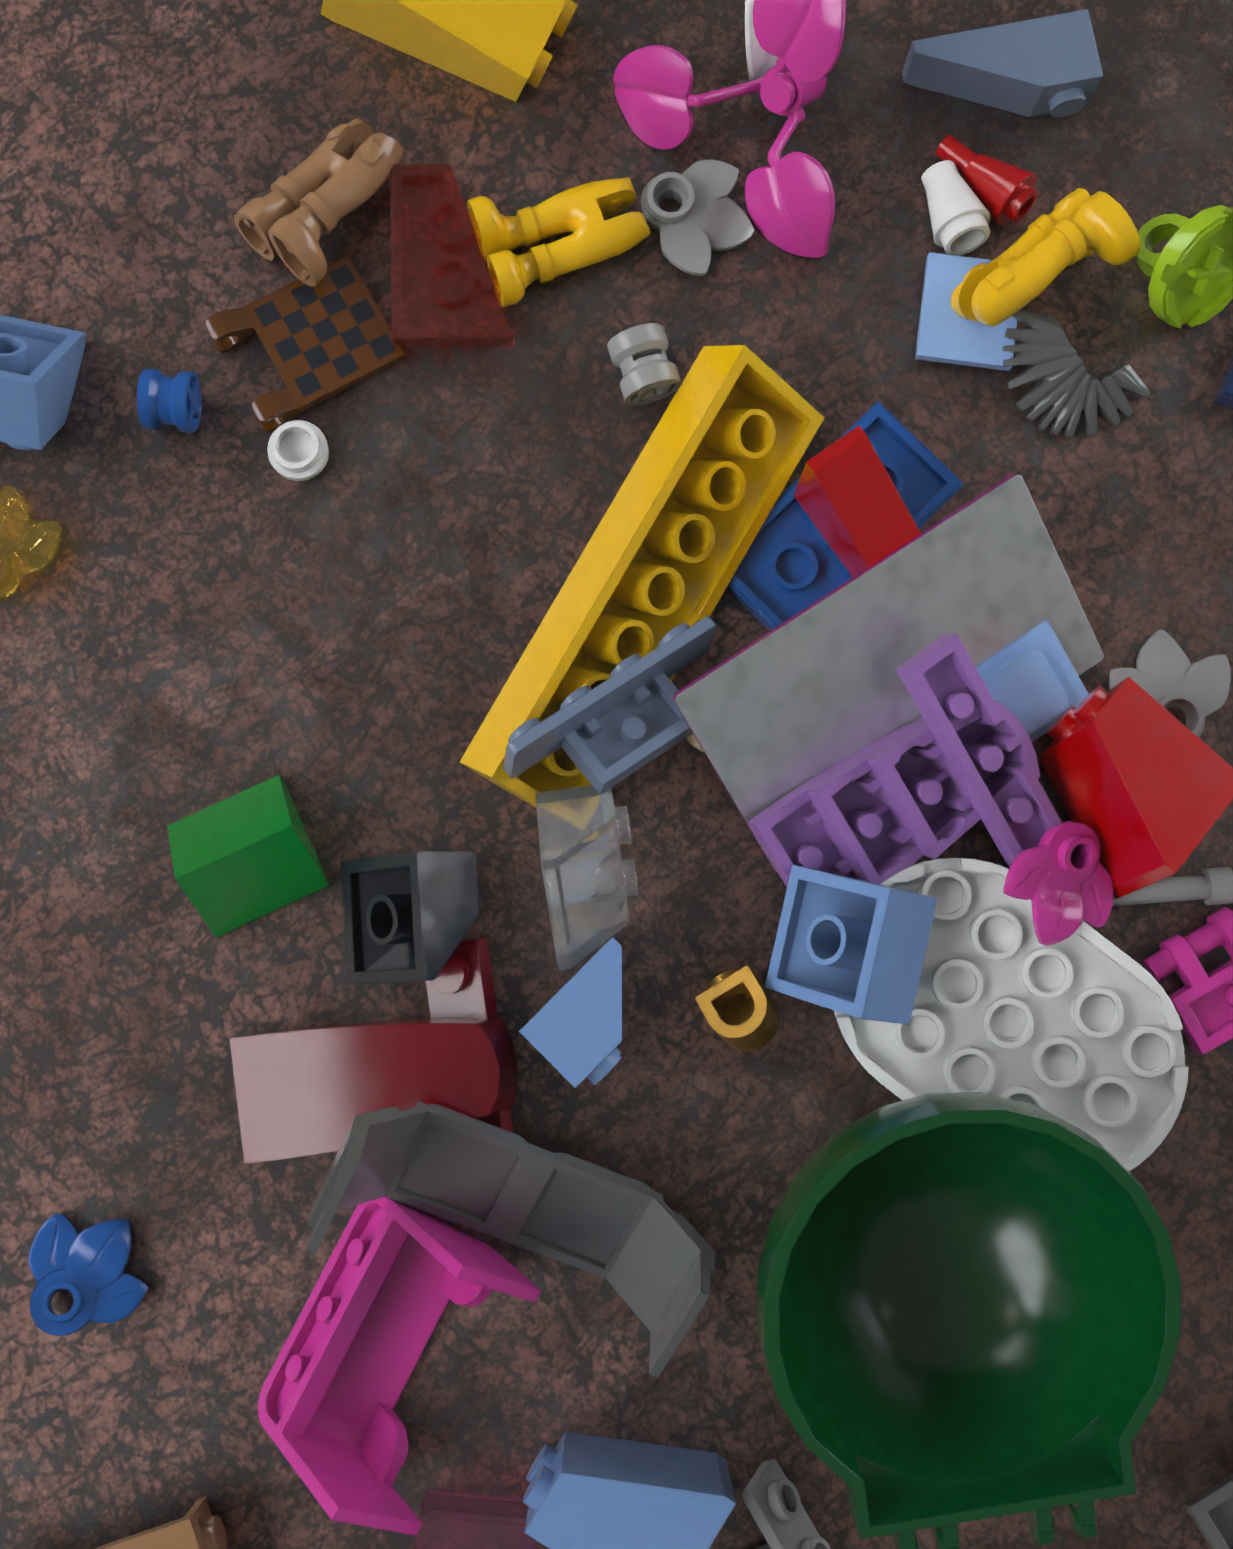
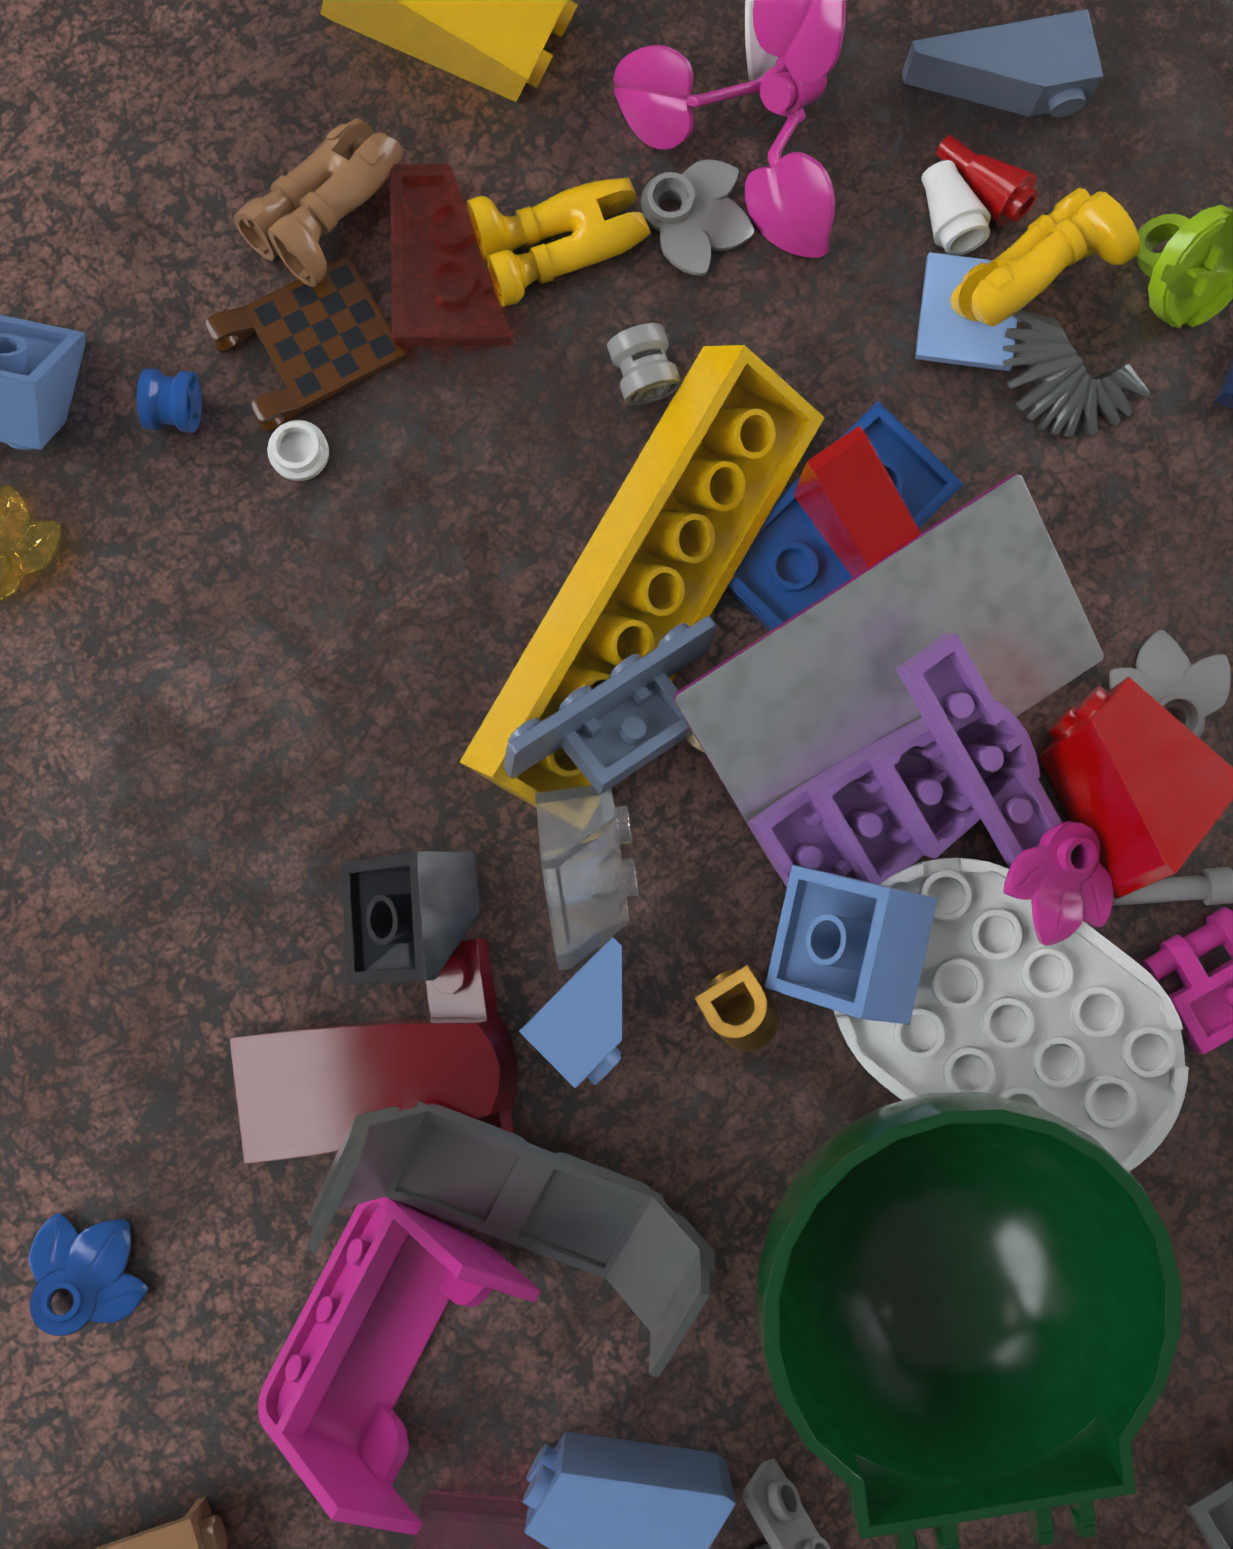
green slope [167,775,331,937] -> none
light blue piece [976,620,1089,742] -> none

